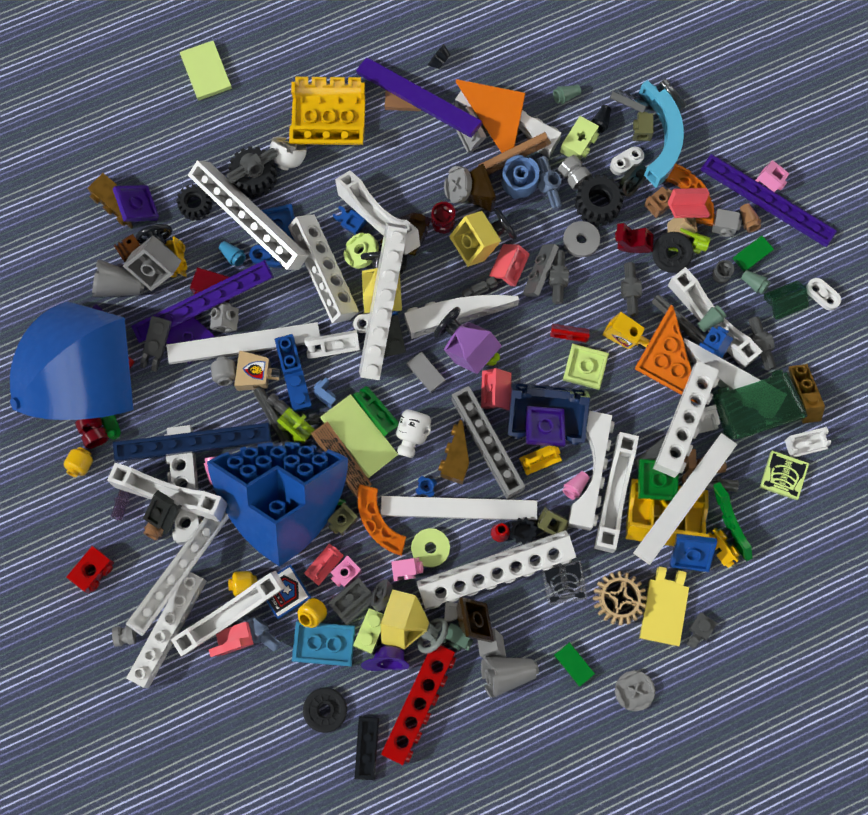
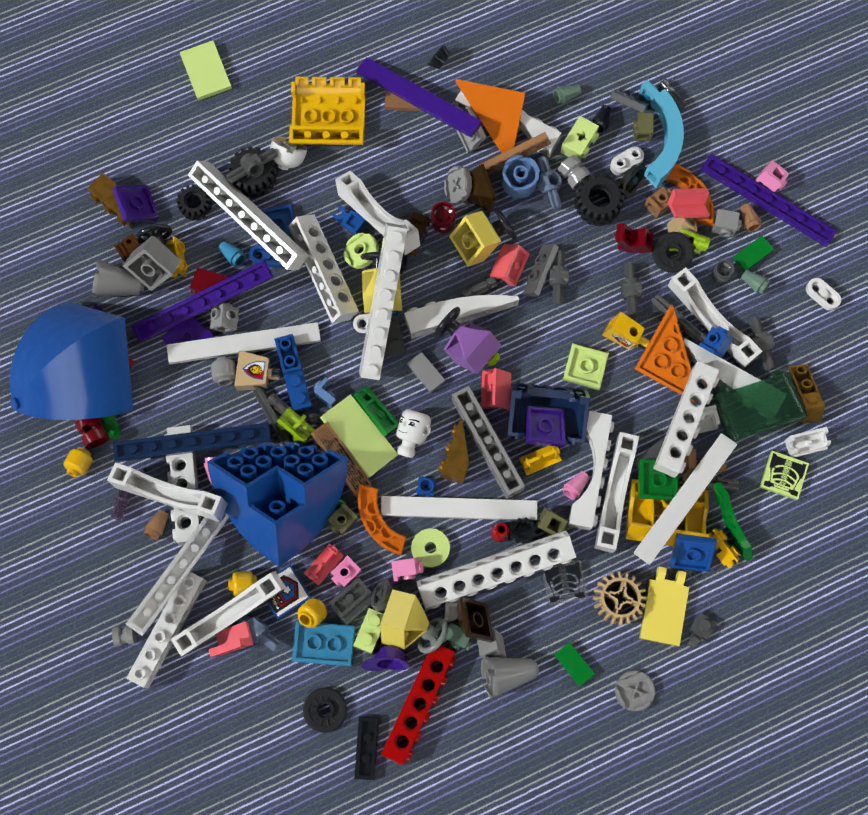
red brick [66,546,115,594] -> none
dark grey hinge [140,316,172,372] -> none
pearl dark grey plate [143,490,182,534] -> none
white plate [304,330,360,359] -> none
red slope [550,324,590,343] -> none
light grey tile [563,221,600,257] -> none
sand green cone [697,305,727,332] -> none
clear green panel [764,280,809,320] -> none

